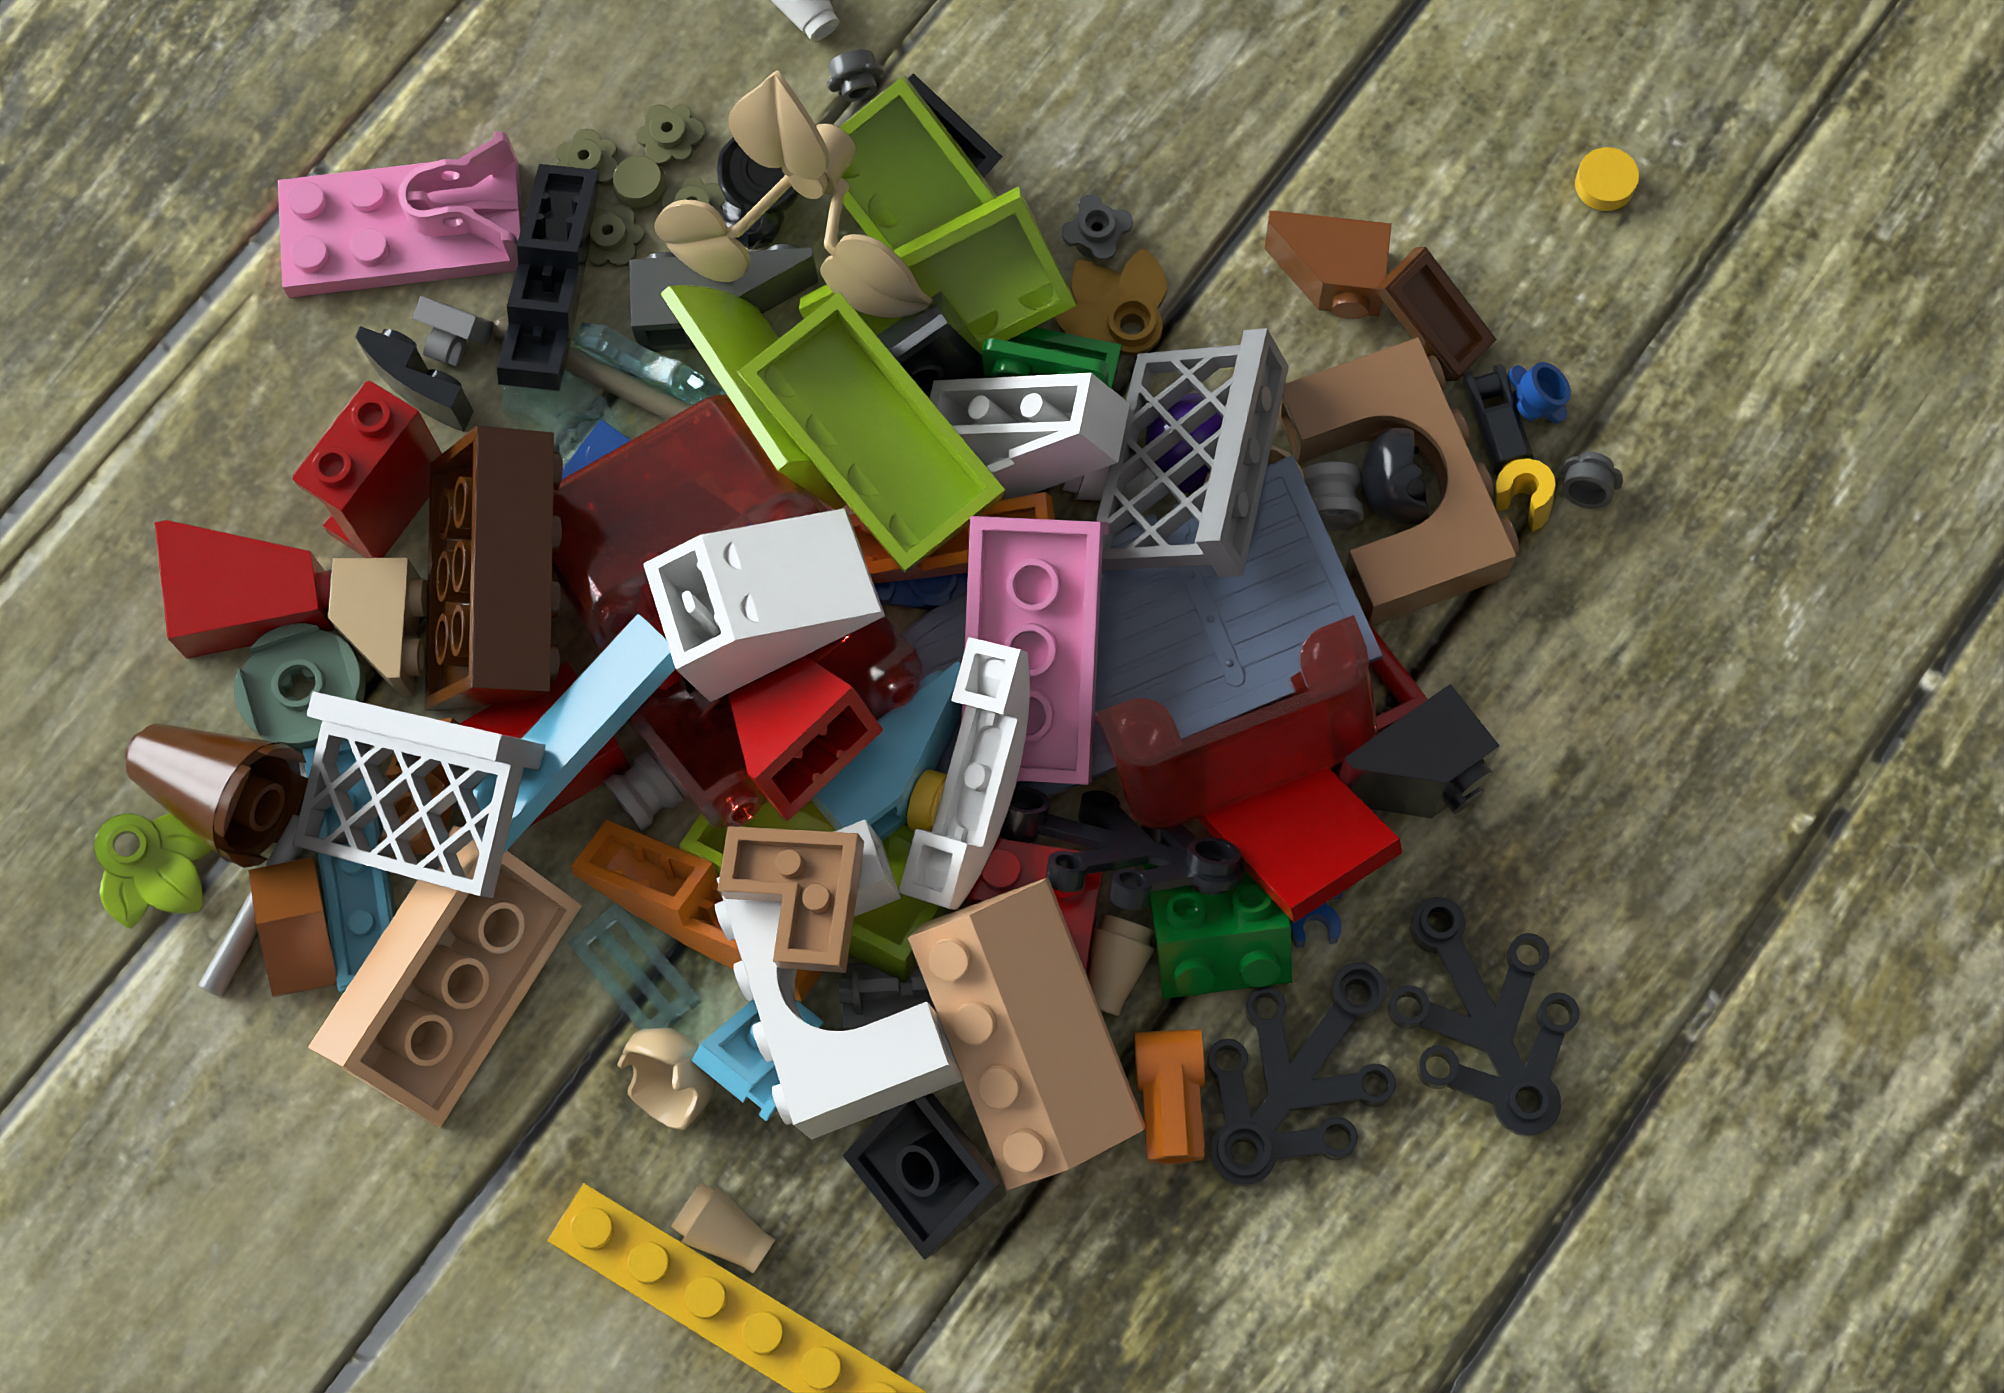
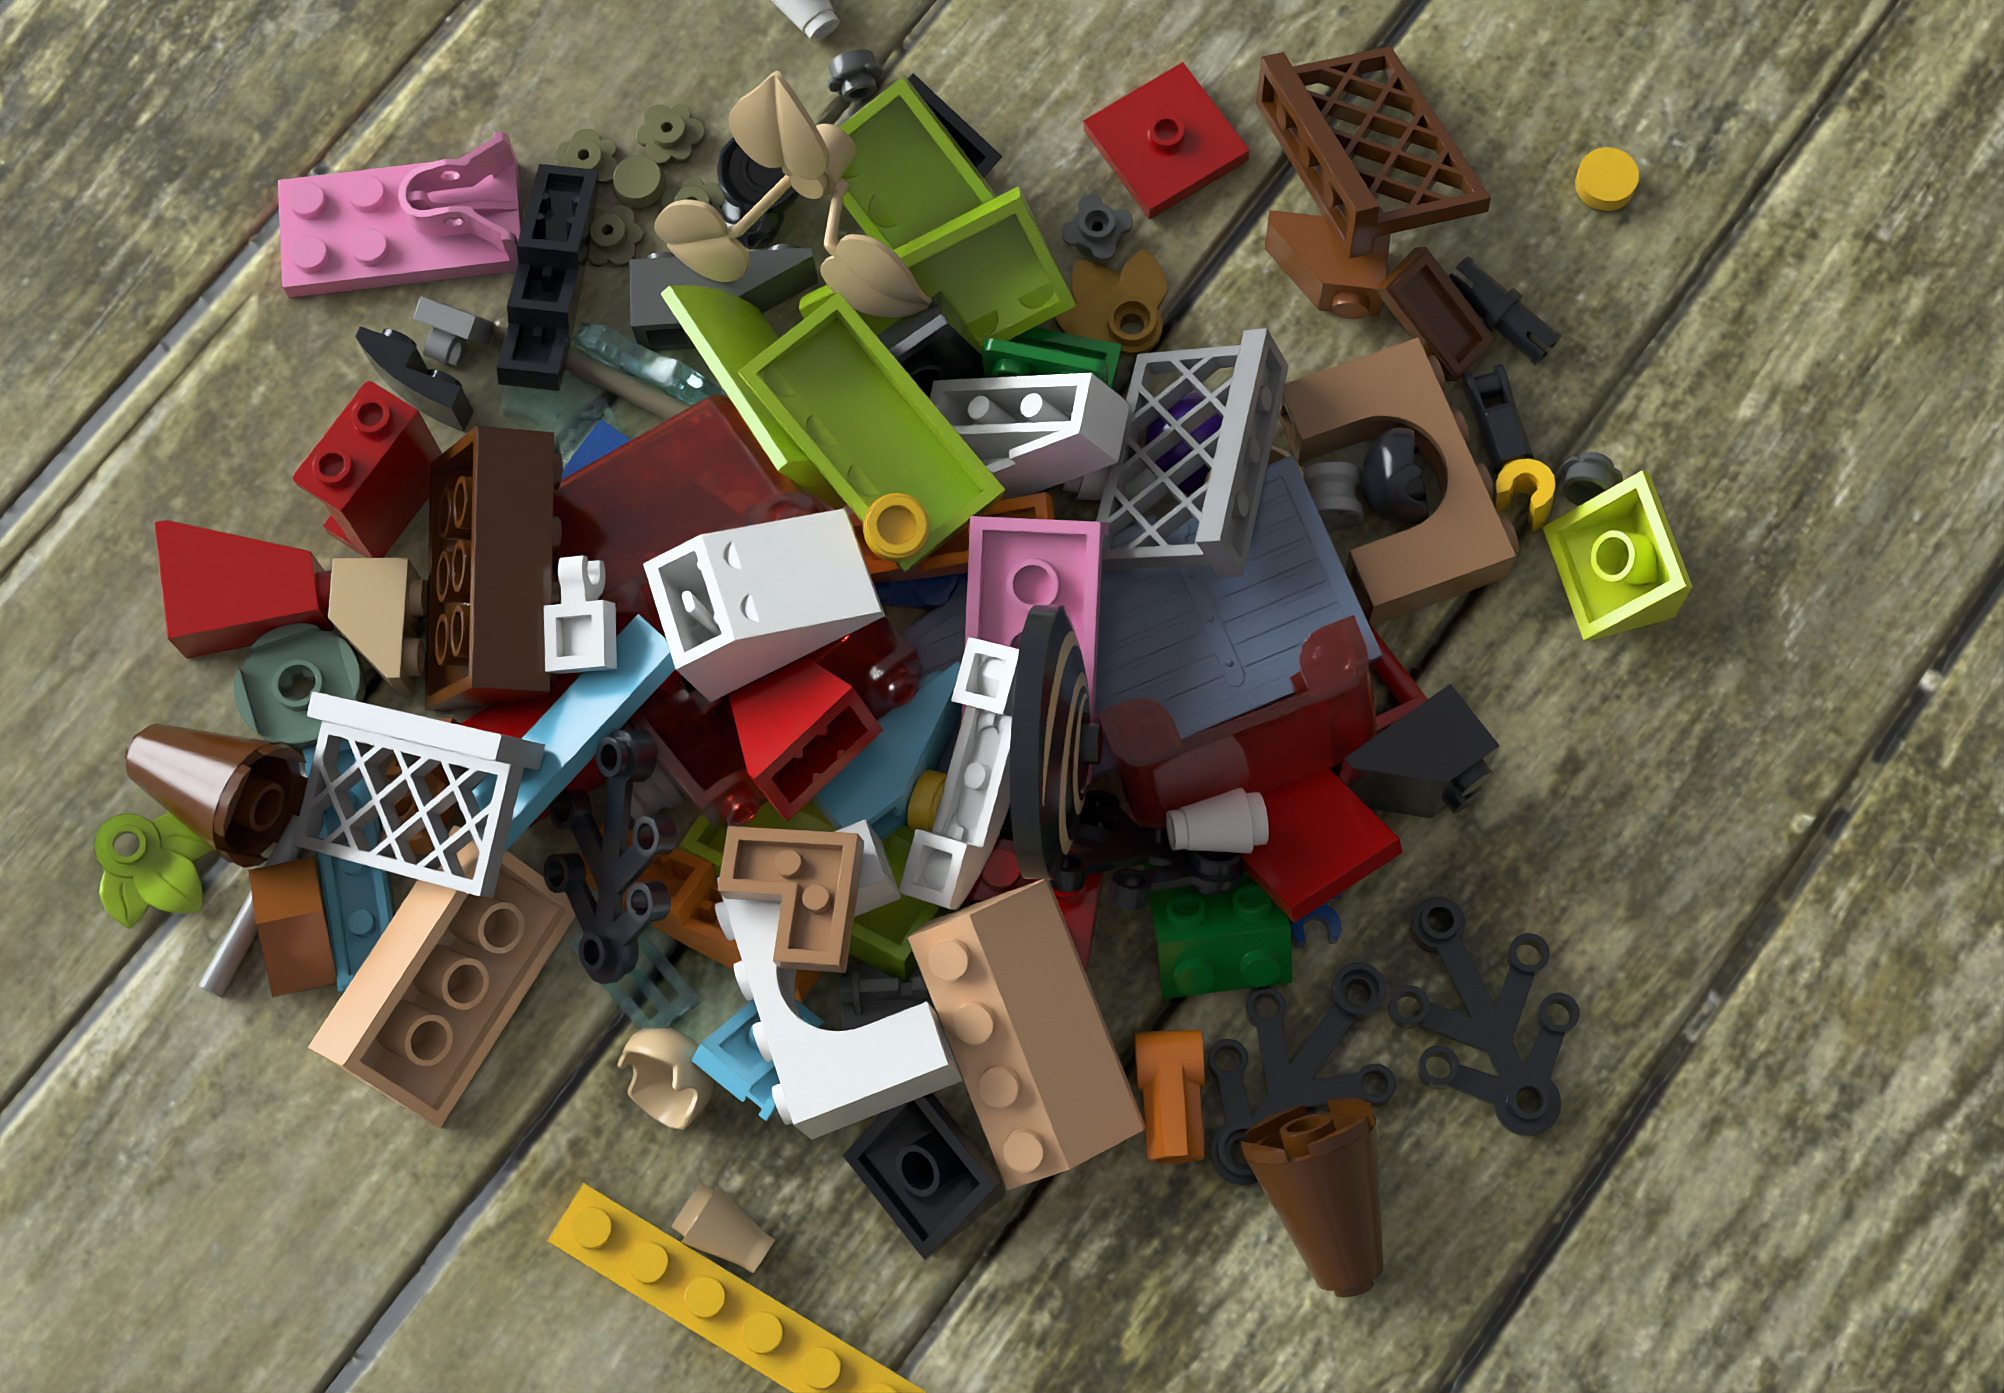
tan cone [1088,914,1155,1017] -> none
blue plate [1508,362,1571,424] -> none
none -> white plate [544,555,617,674]
none -> black plant [544,729,677,984]
none -> yellow tile [863,493,930,562]
none -> black dish [1010,605,1103,880]
none -> red plate [1083,62,1250,219]
none -> white cone [1166,787,1269,853]
none -> reddish brown cone [1241,1098,1384,1298]
none -> reddish brown fence [1256,46,1491,259]
none -> black pin [1449,256,1562,366]
none -> neon yellow slope [1542,470,1693,641]

